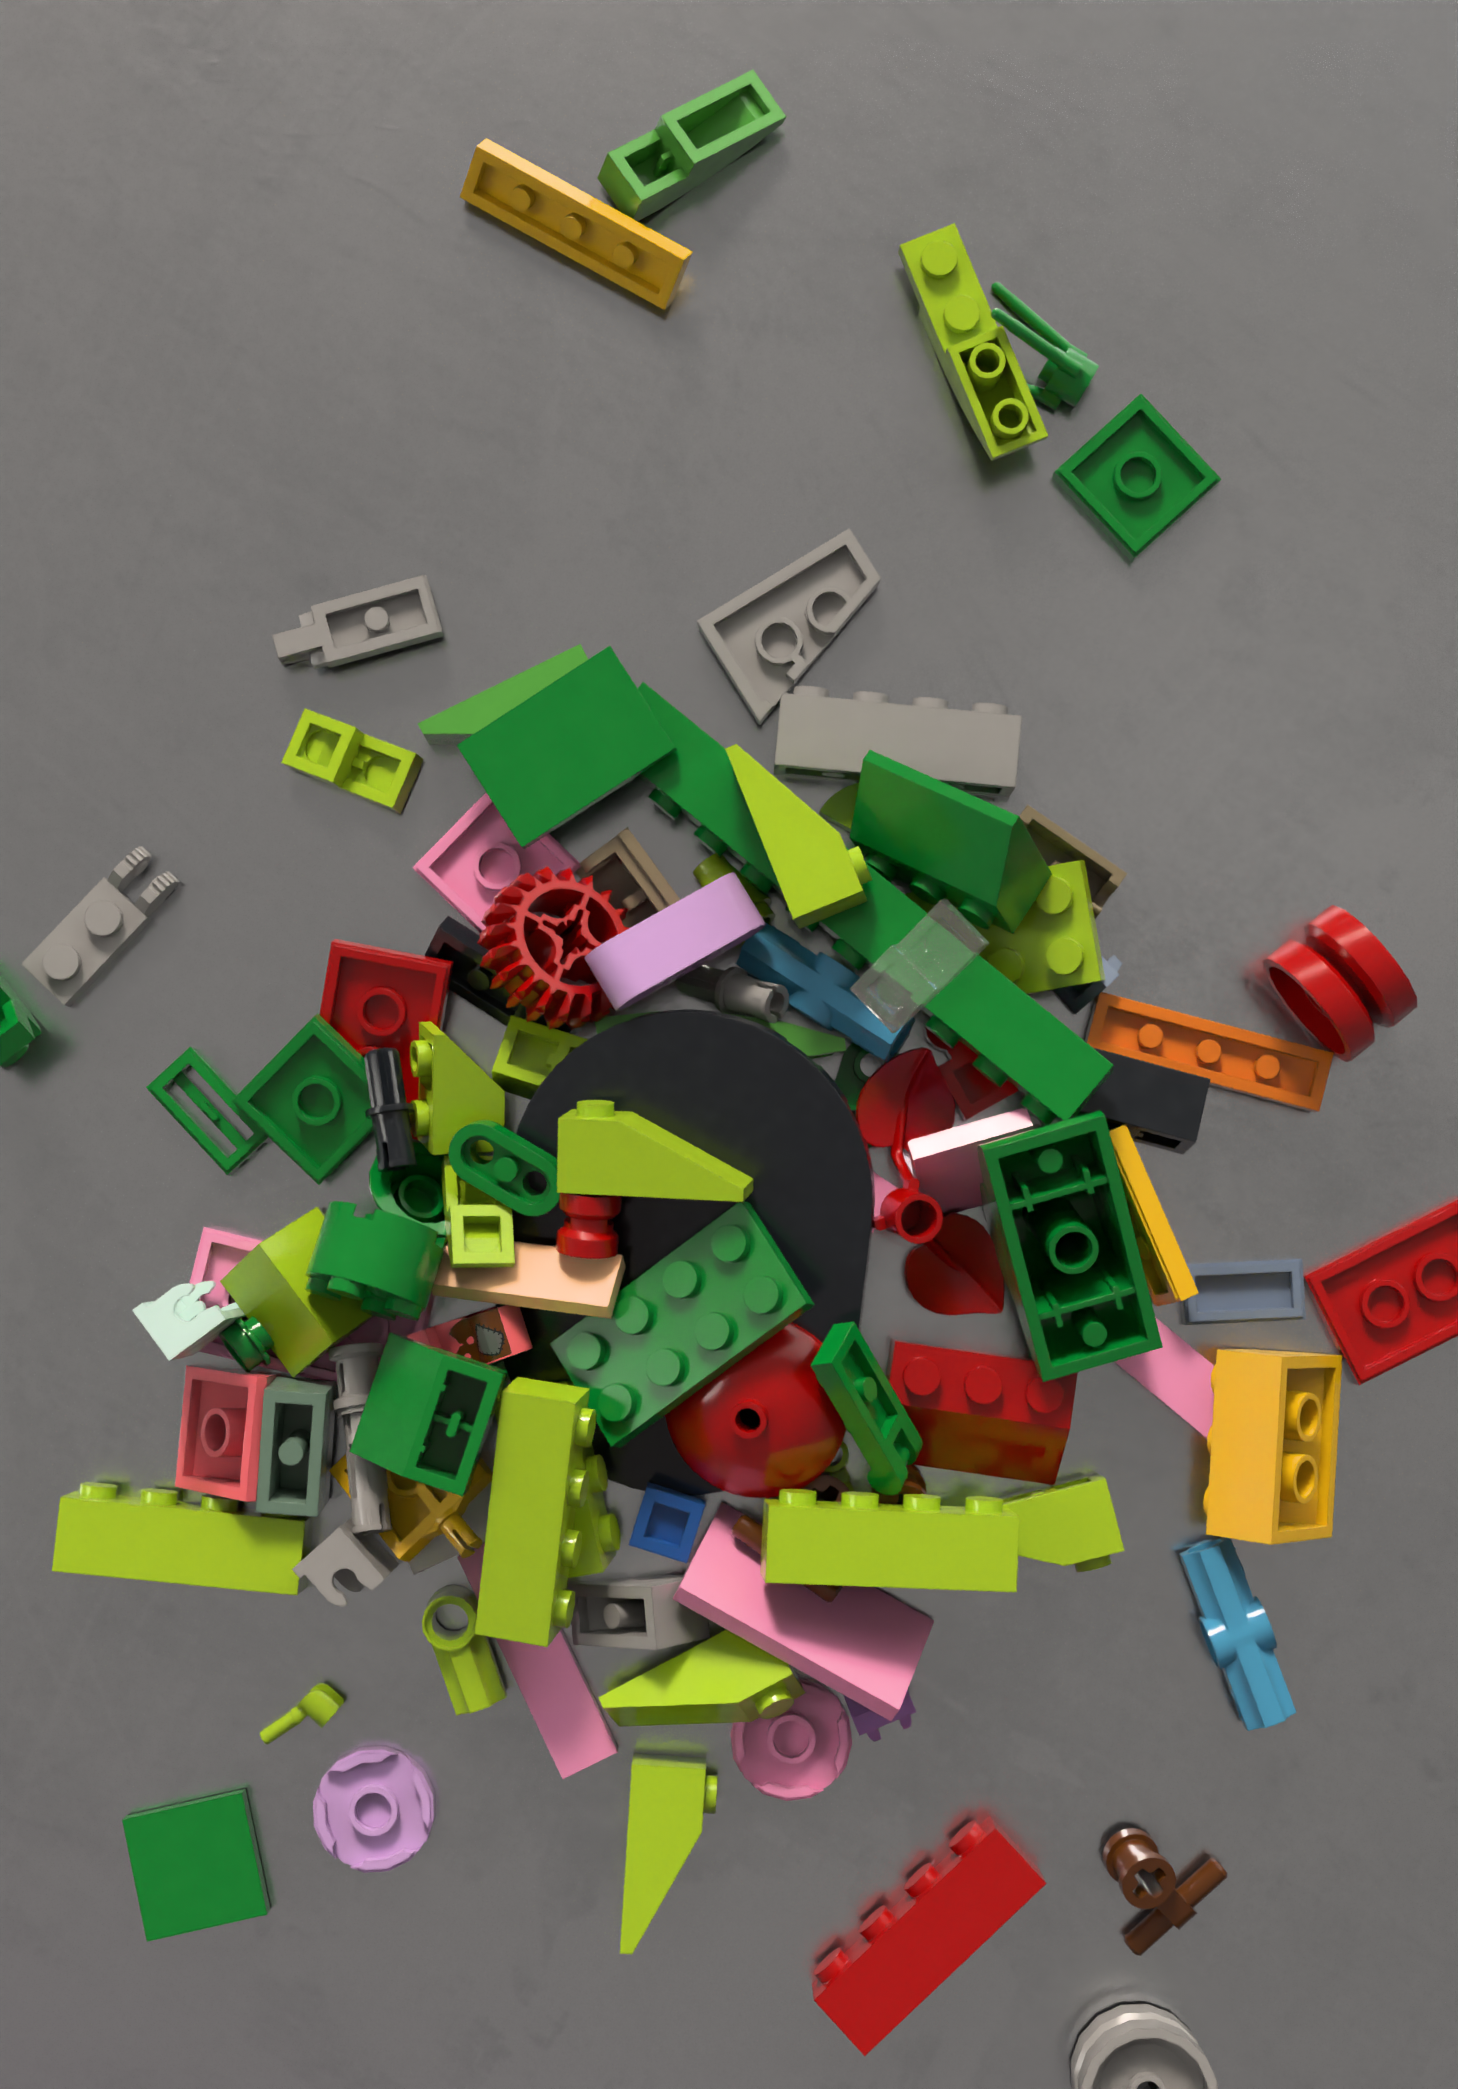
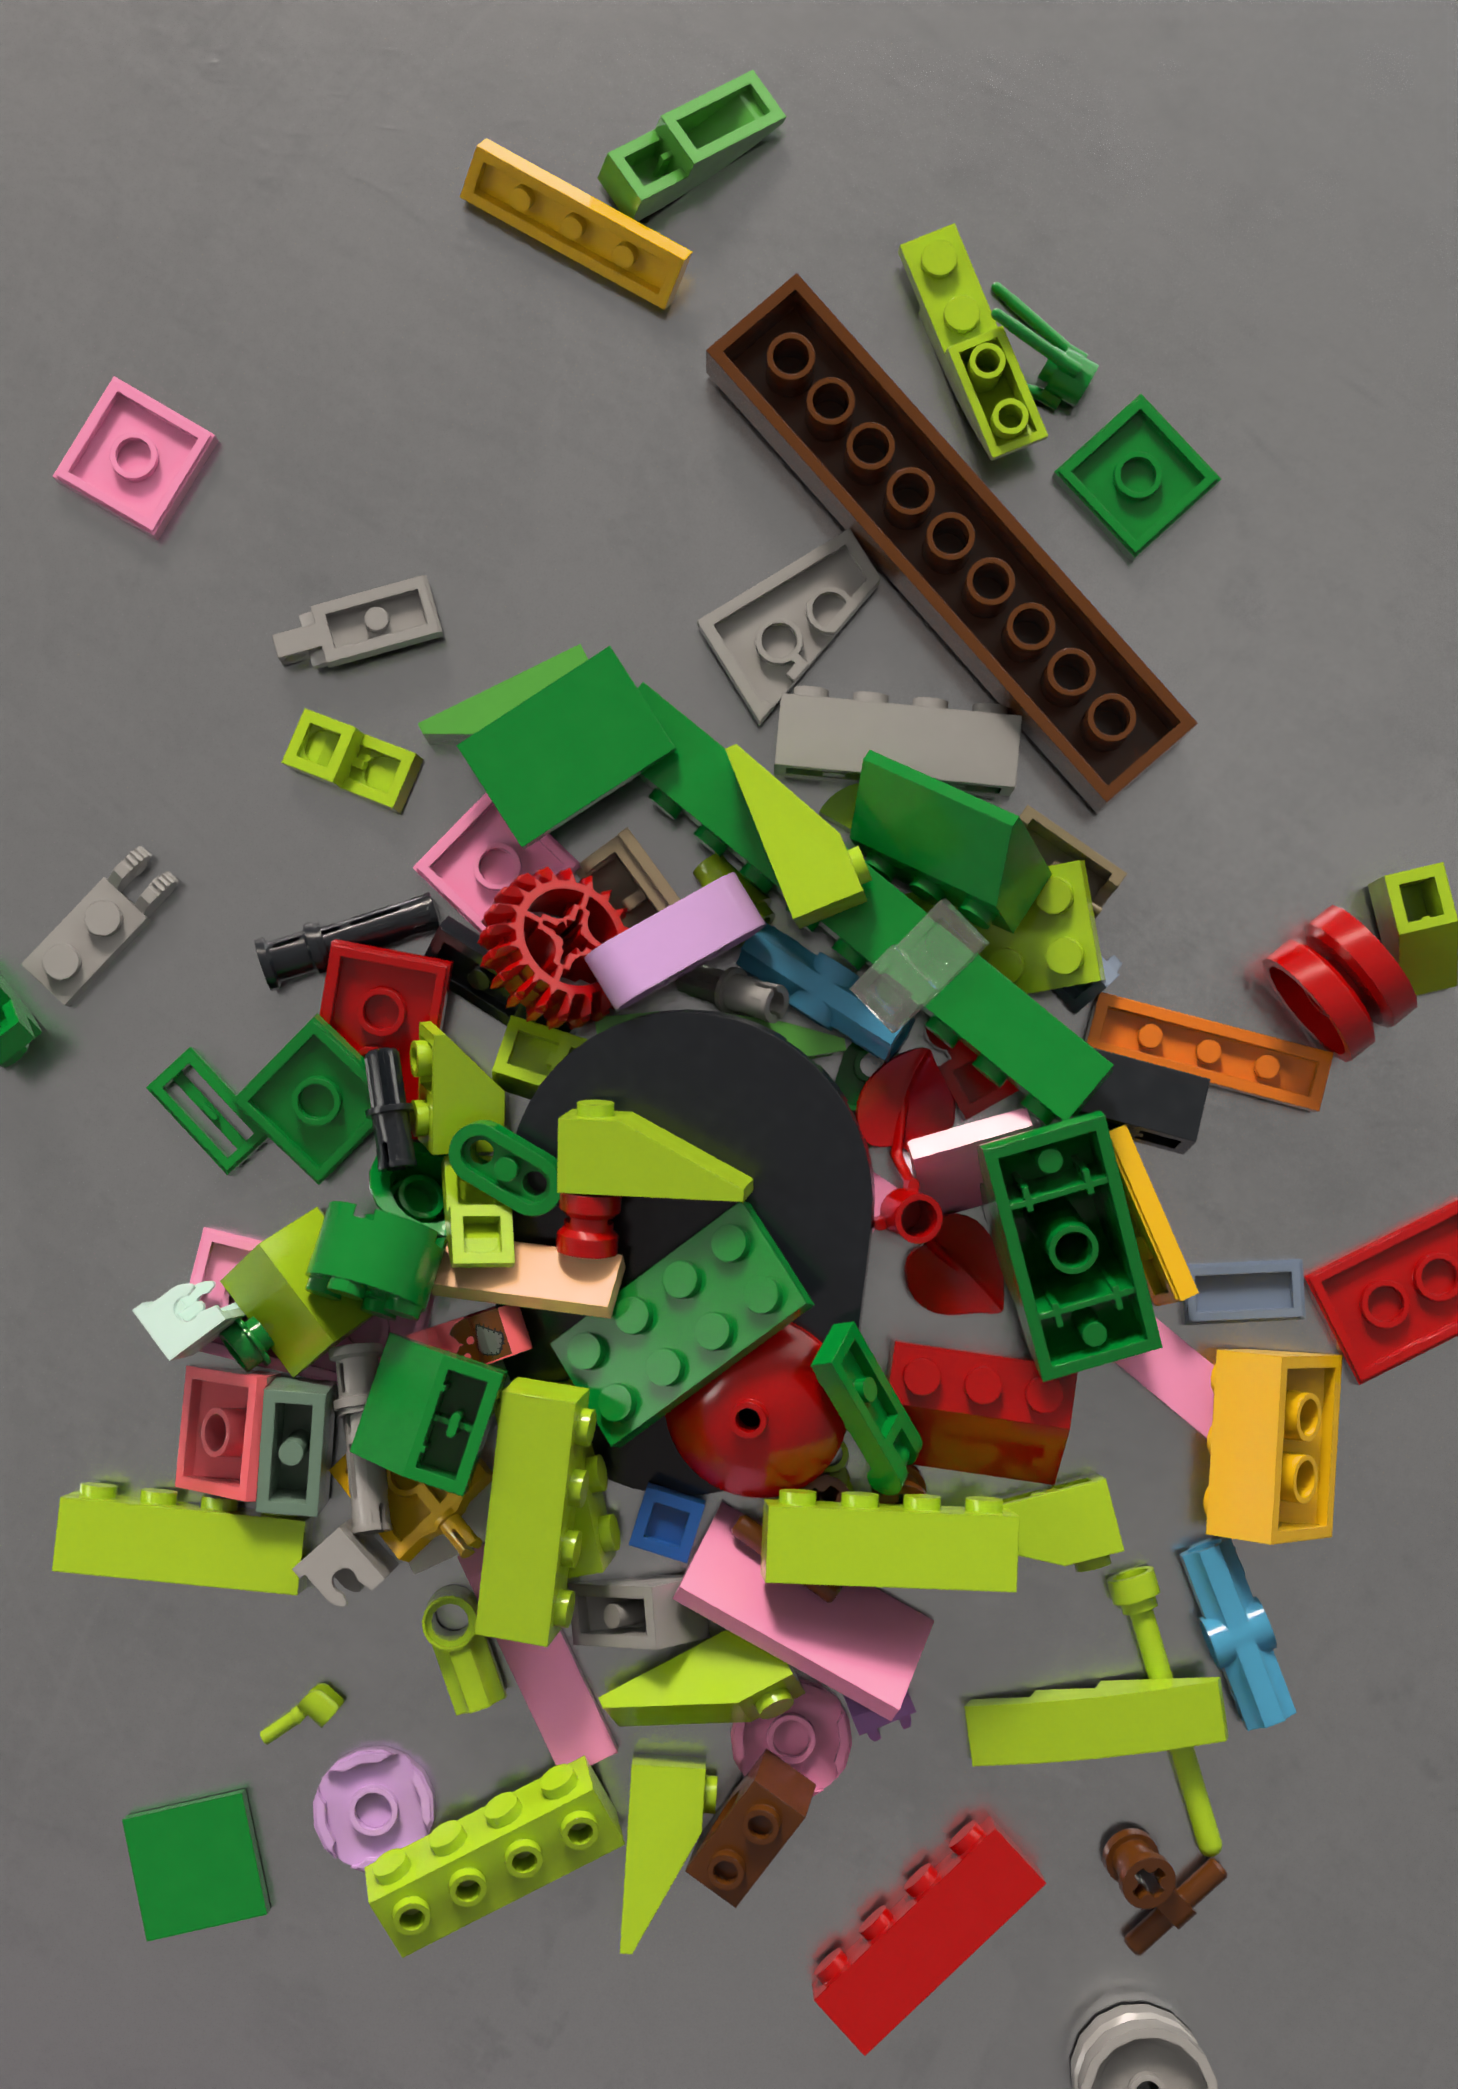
none -> bright pink tile [52,376,219,540]
none -> black pin [254,892,440,991]
none -> lime brick [364,1755,625,1958]
none -> reddish brown brick [685,1748,816,1908]
none -> reddish brown brick [706,273,1198,813]
none -> lime slope [964,1677,1229,1766]
none -> lime piece [1106,1566,1222,1857]
none -> lime slope [1368,862,1458,996]

